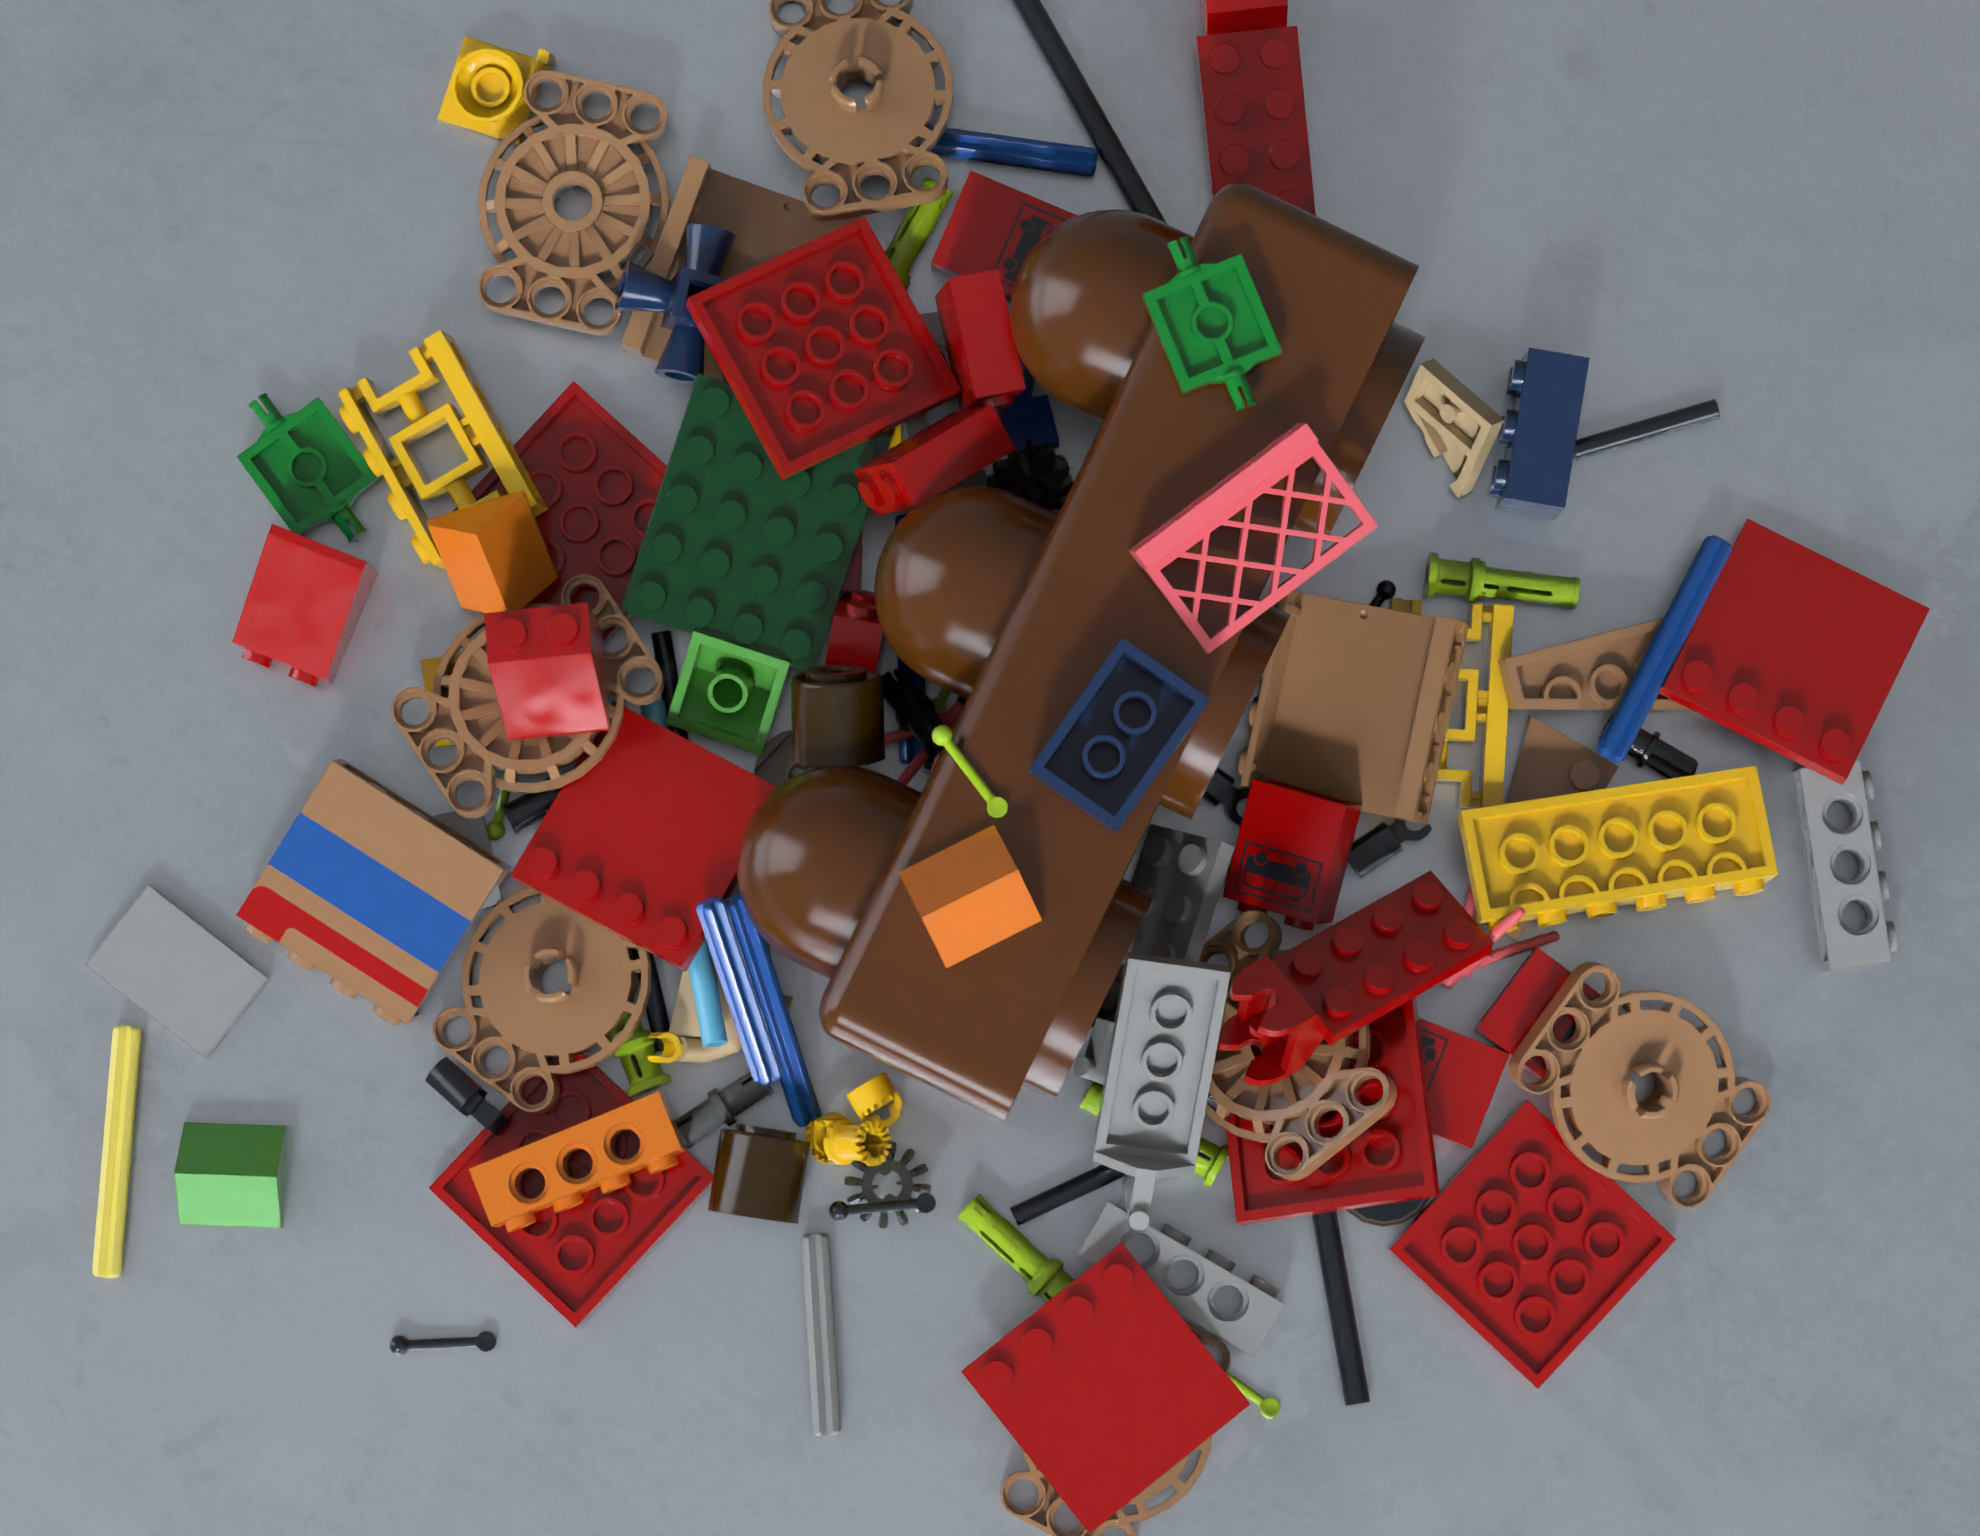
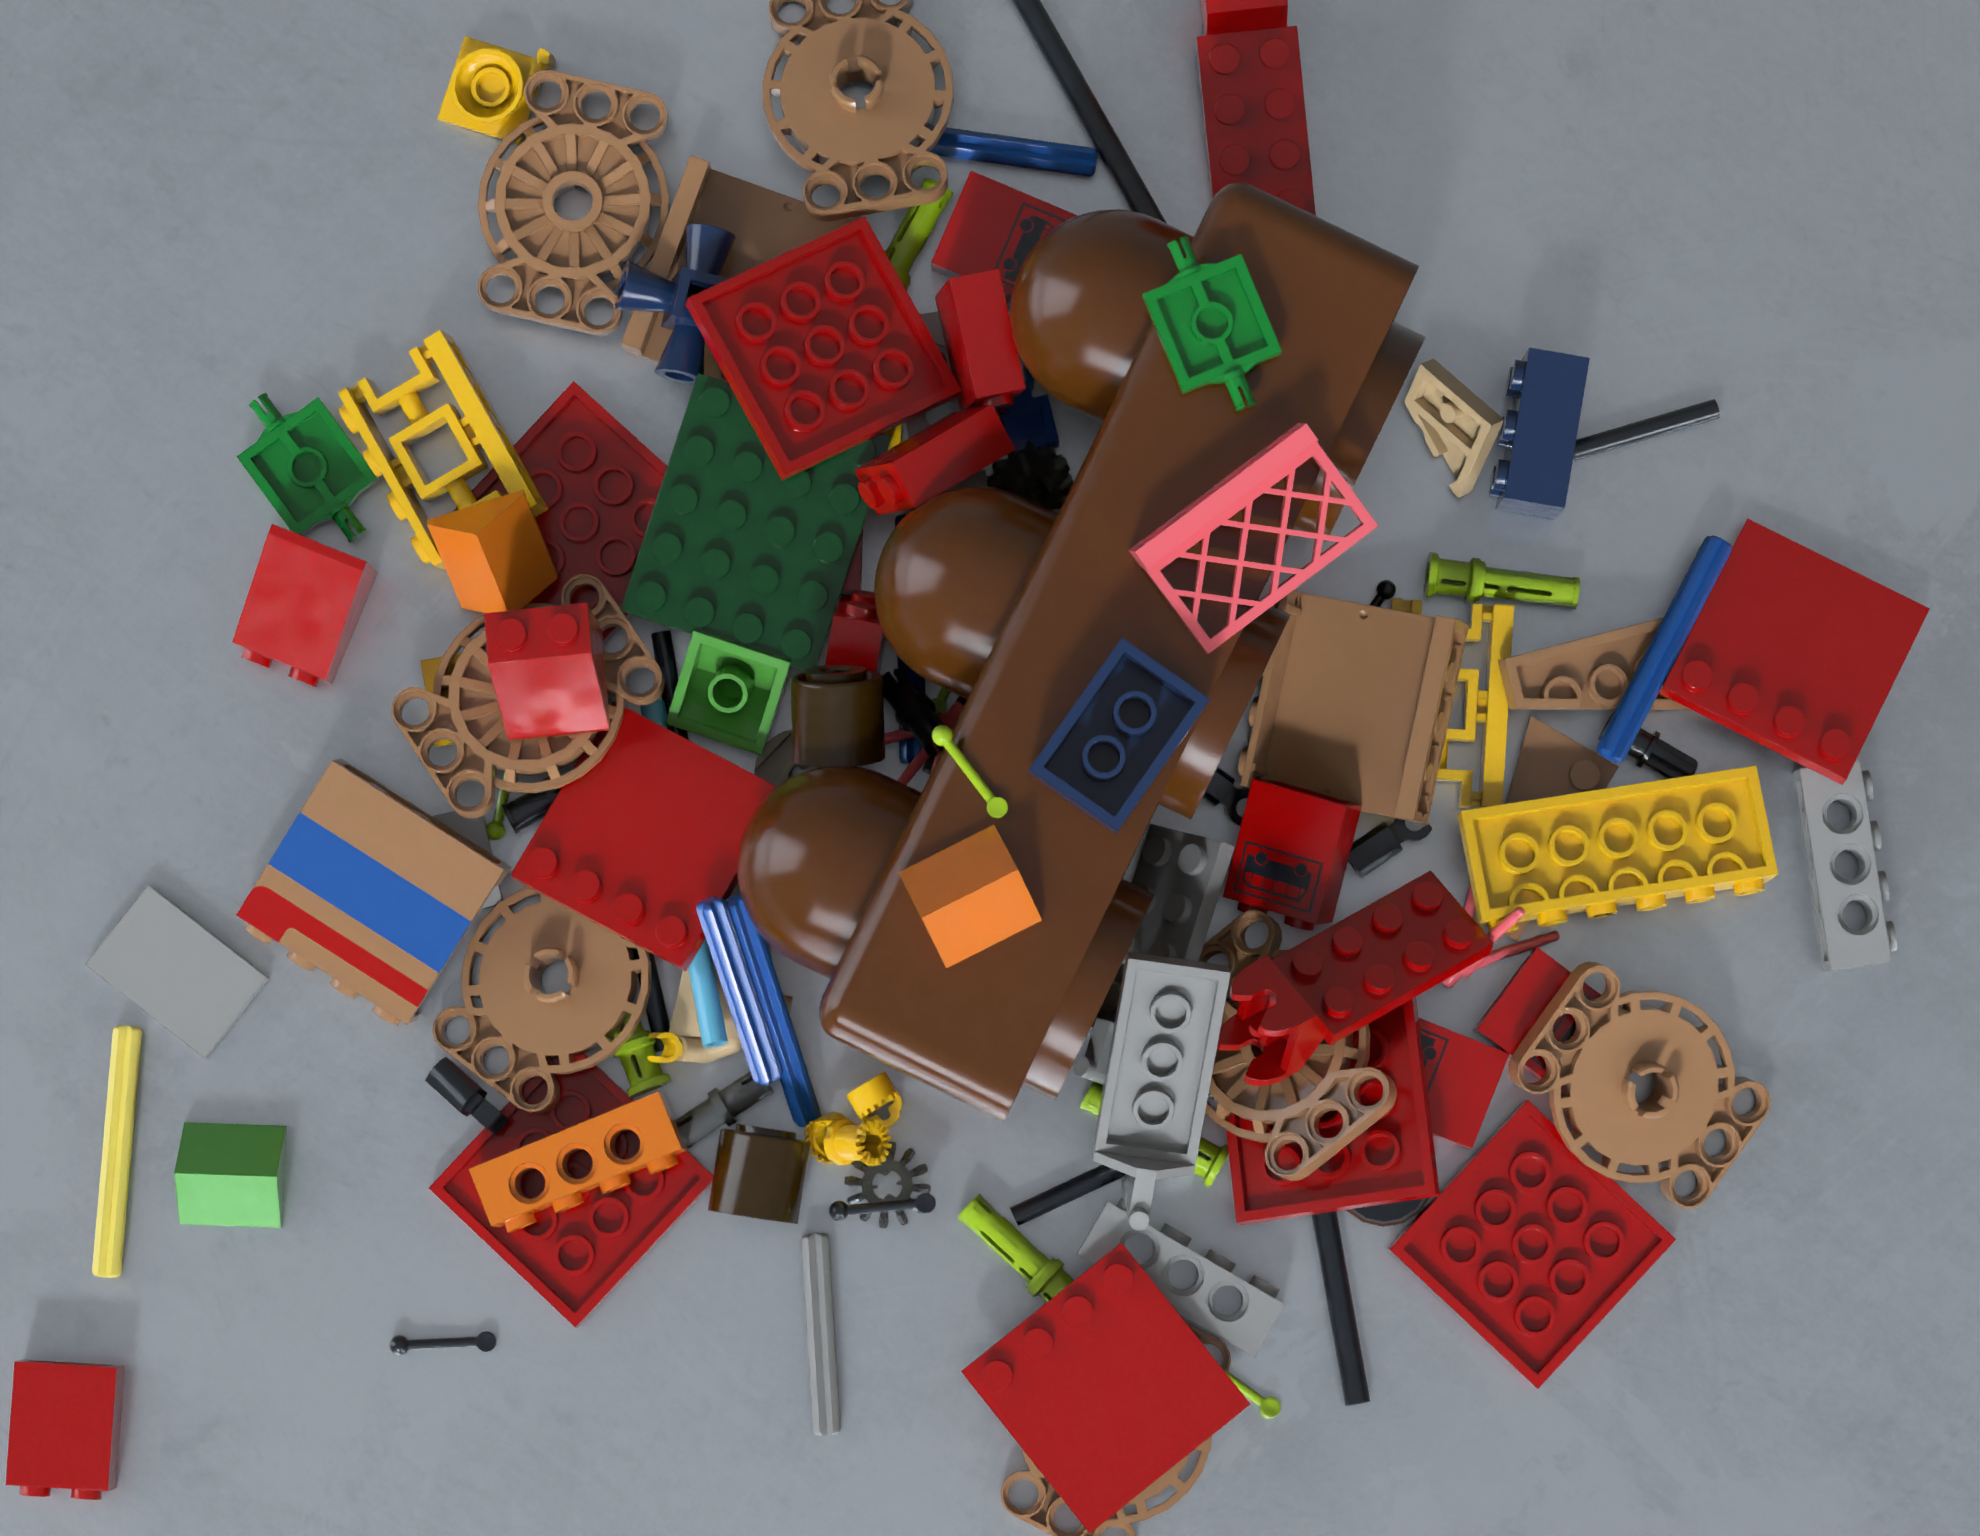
none -> red brick [5,1359,125,1500]

